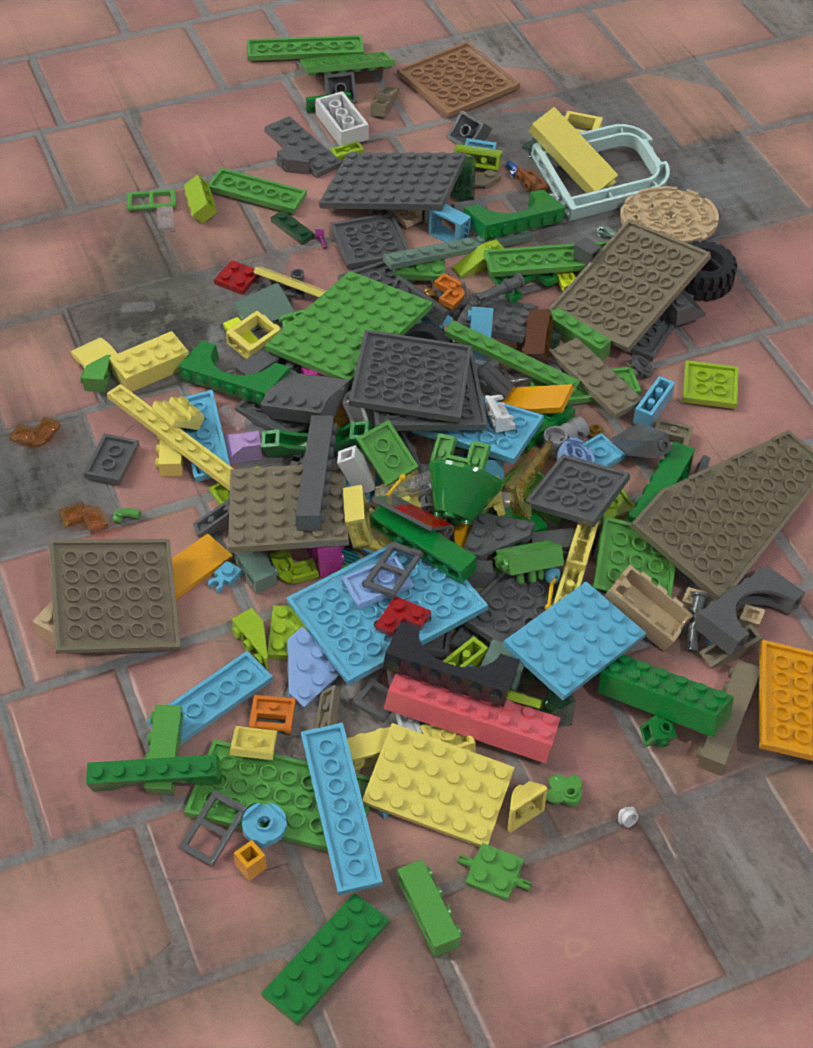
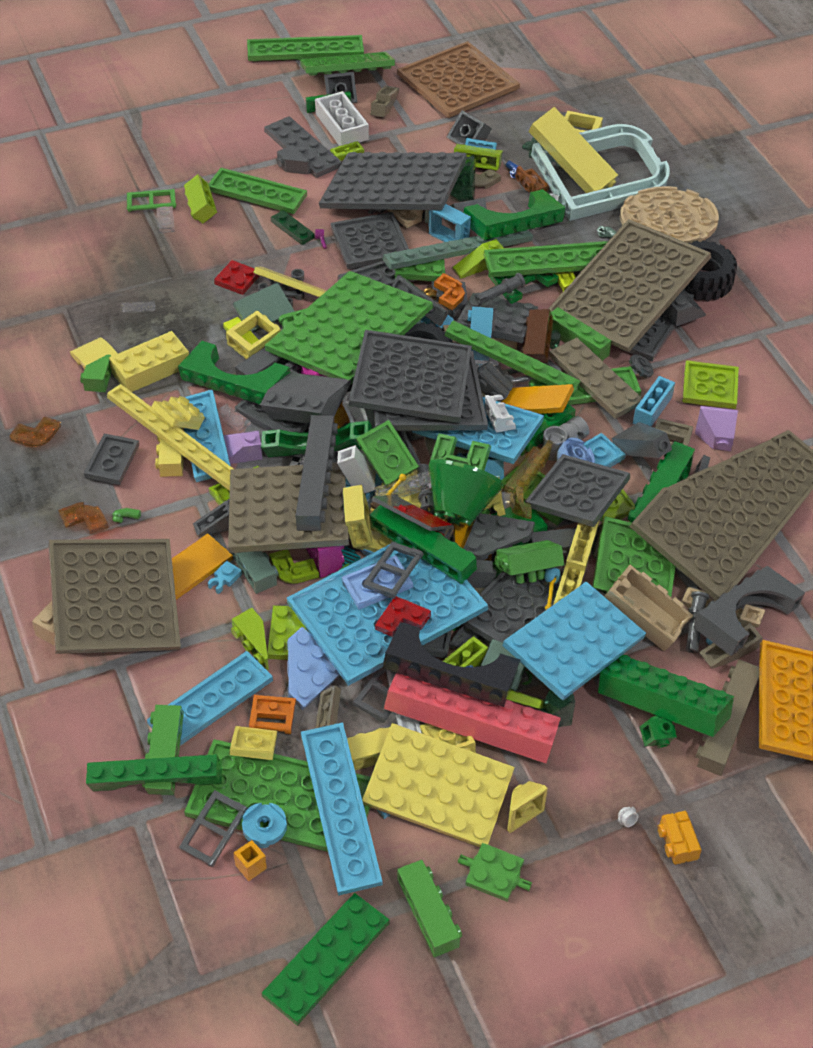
bright green plate [546,774,583,807] -> none
dark grey brick [573,237,601,266] -> none
pearl gold plate [588,424,604,439] -> none
none -> light orange brick [658,811,702,865]
none -> lavender slope [695,406,738,451]

